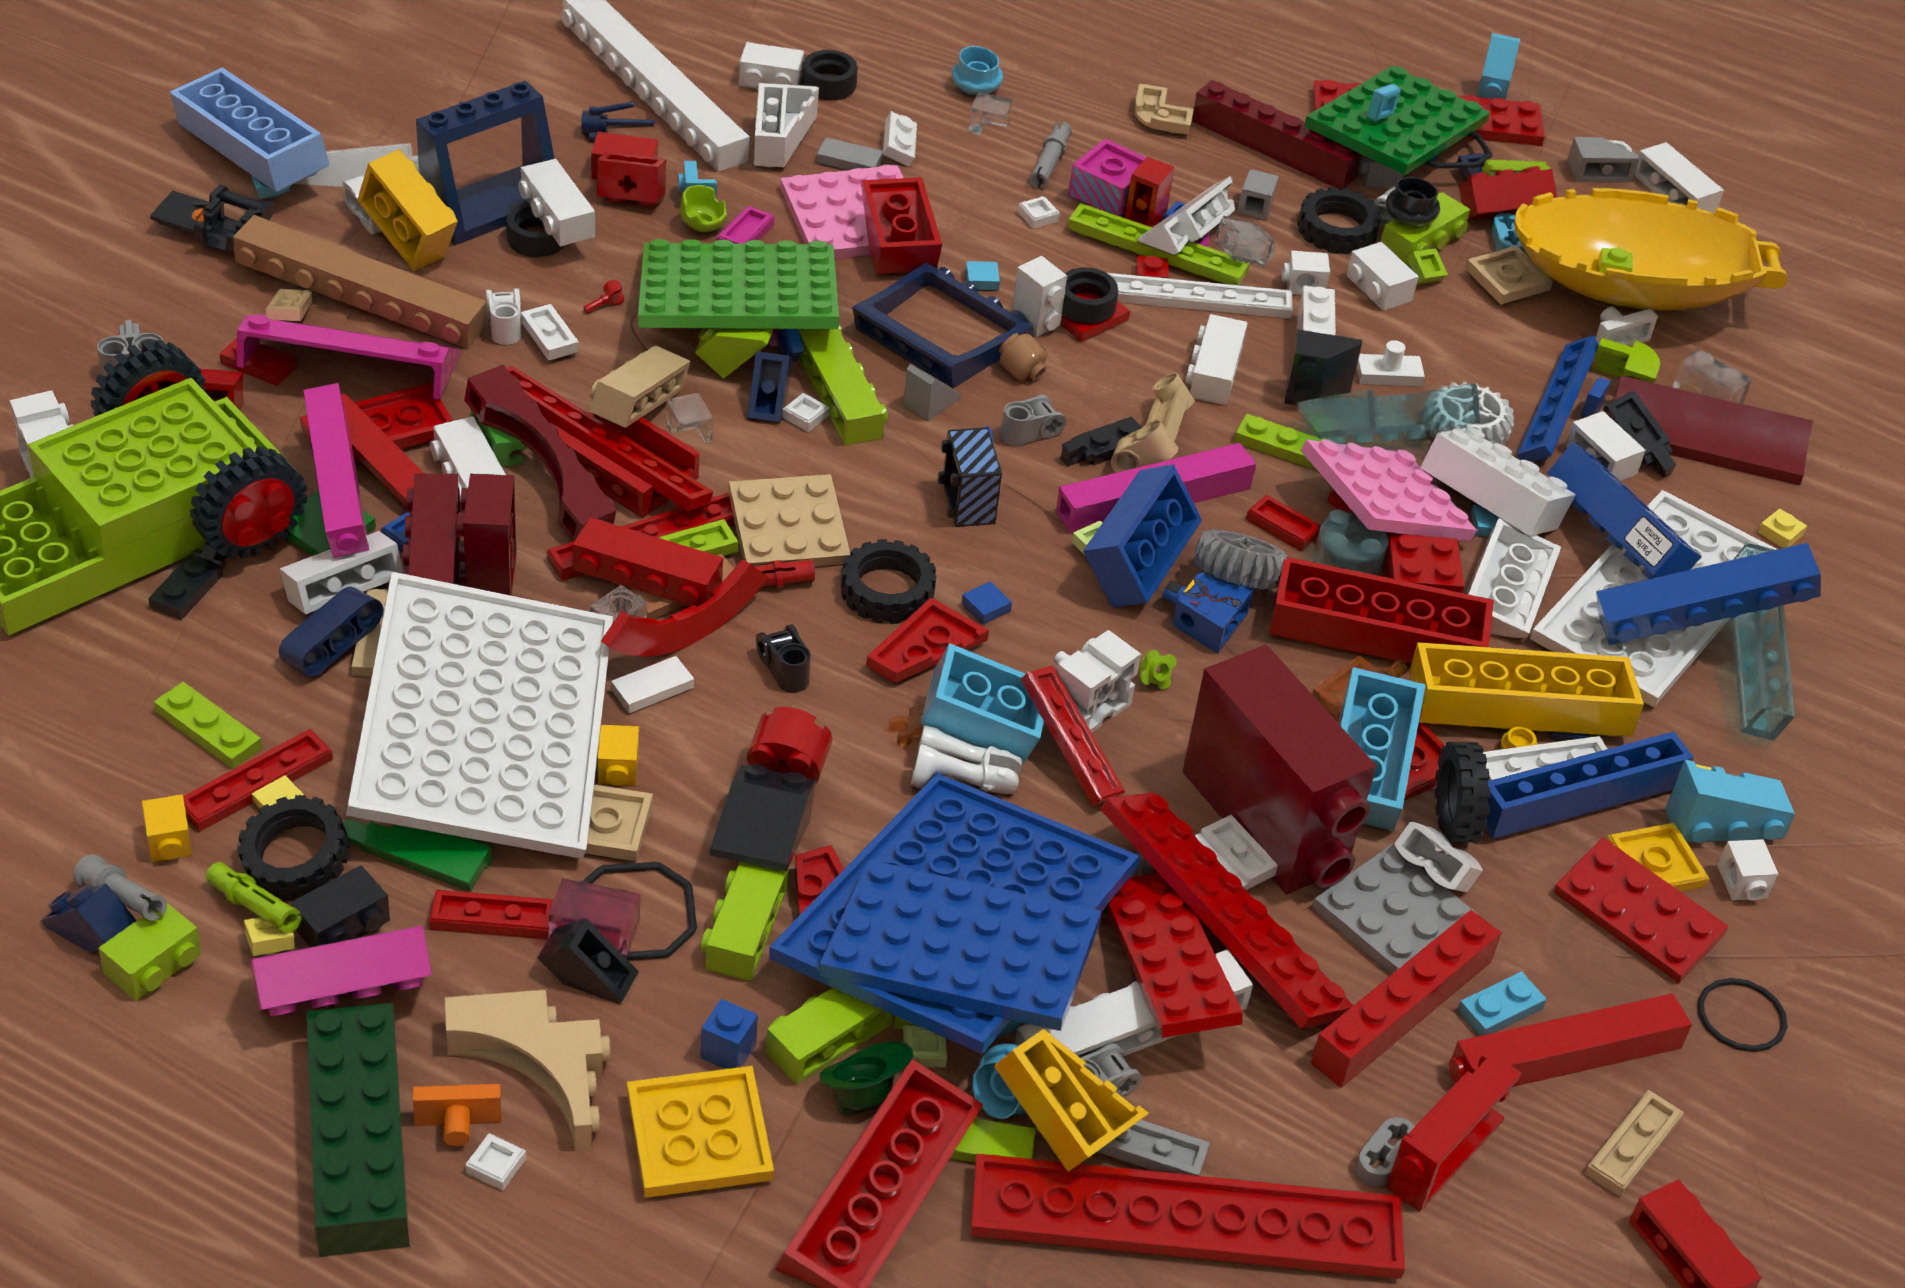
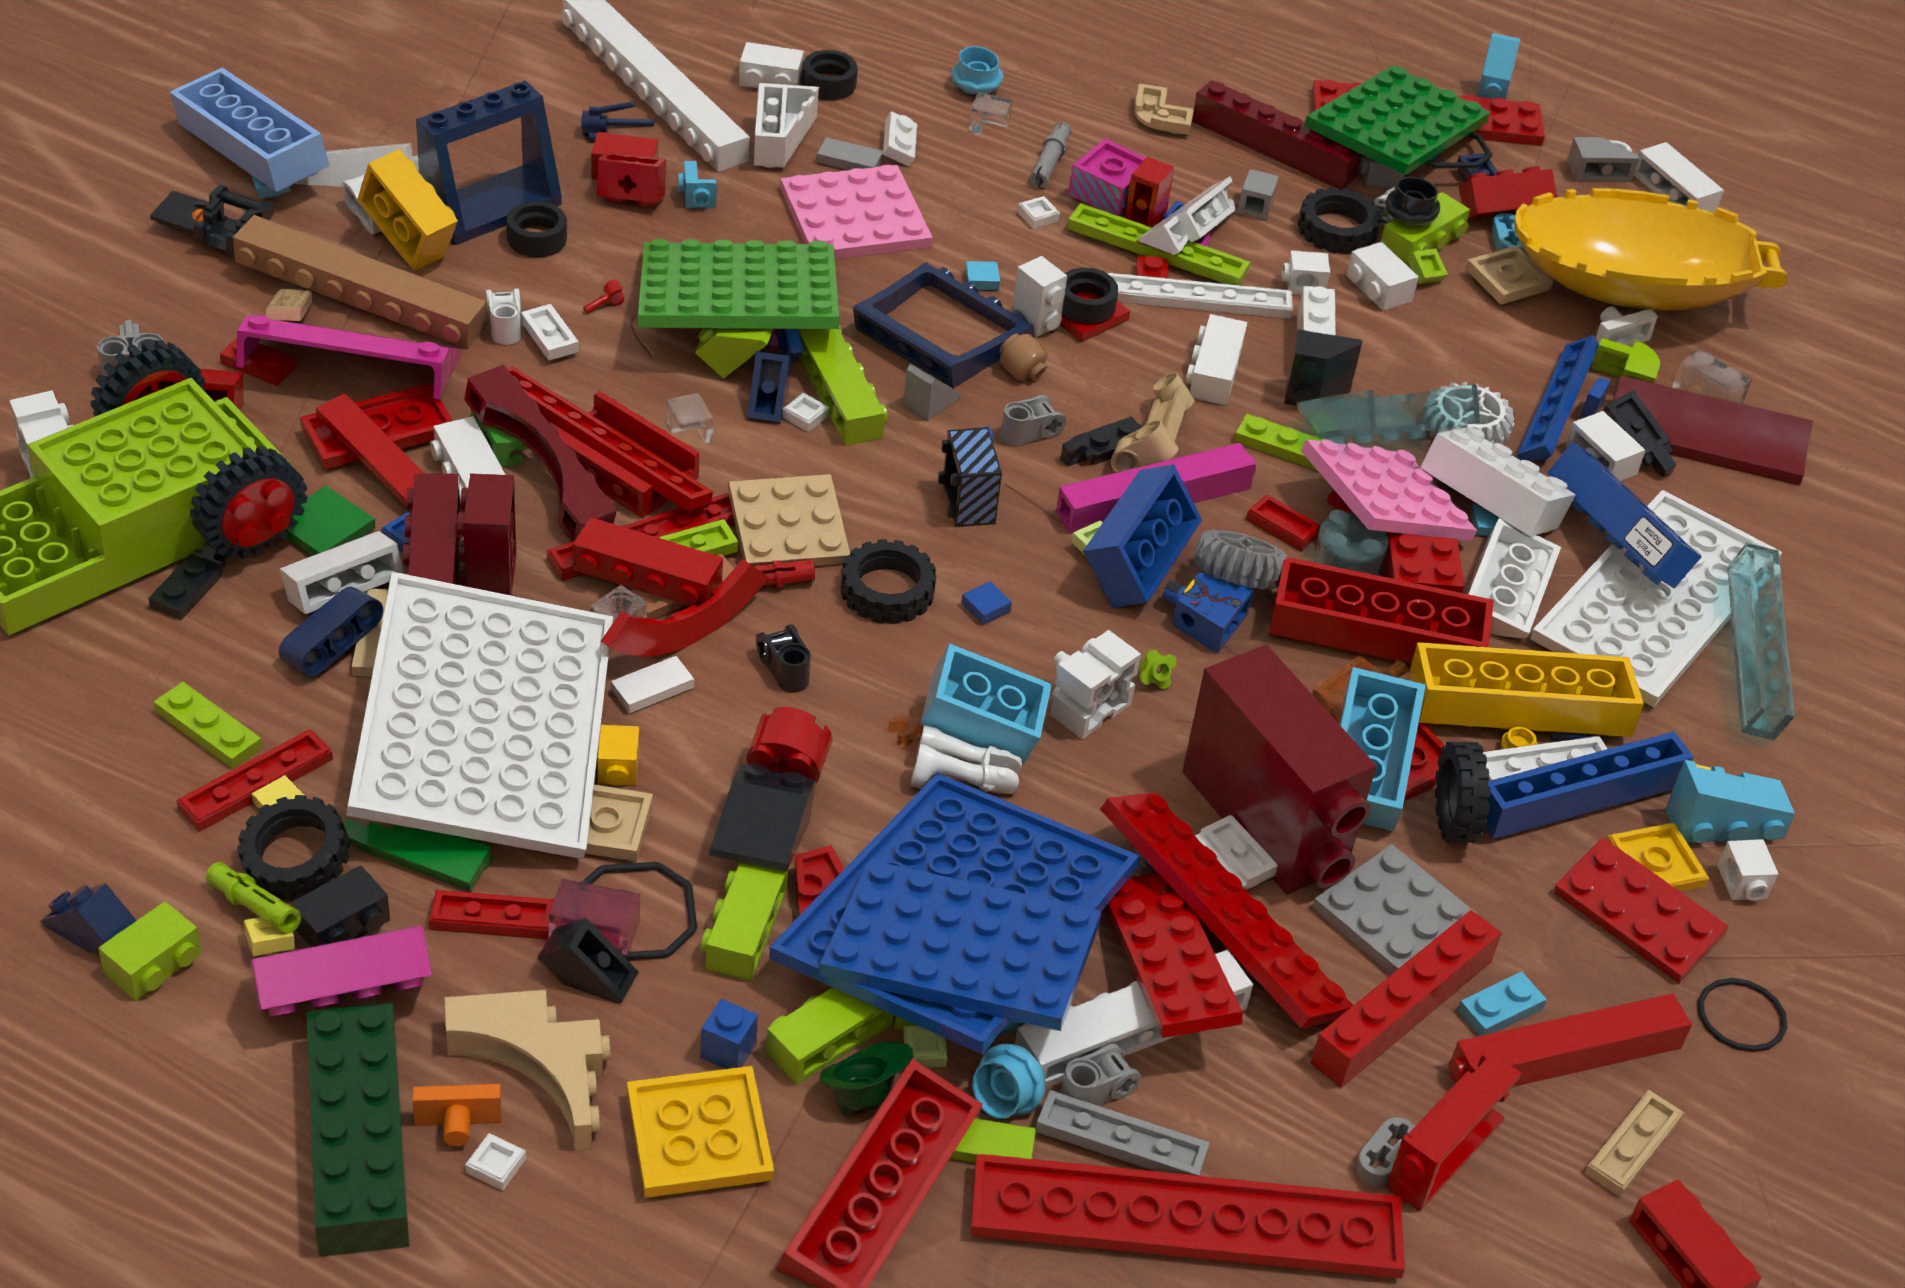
light grey pin [73,854,167,921] -> none
yellow brick [142,794,192,862] -> none
dark pink brick [303,383,370,558] -> none
white brick [518,159,595,246] -> none
tan brick [589,345,690,428] -> none
lime hair [680,185,727,233] -> none
dark pink tile [716,206,775,244] -> none
red slope [861,177,942,274] -> none
red wing [866,598,989,683] -> none
yellow wedge [994,1029,1149,1172] -> none
red tile [1020,666,1126,807] -> none
clear brick [1214,216,1275,268] -> none
white tile [1356,340,1425,387] -> none
medium azure tile [1367,84,1401,121] -> none
white brick [1394,822,1483,892] -> none
lime axle [1481,159,1551,177] -> none
blue brick [1596,543,1821,645] -> none
lime plate [1599,247,1633,274] -> none
light yellow plate [1758,508,1807,548] -> none

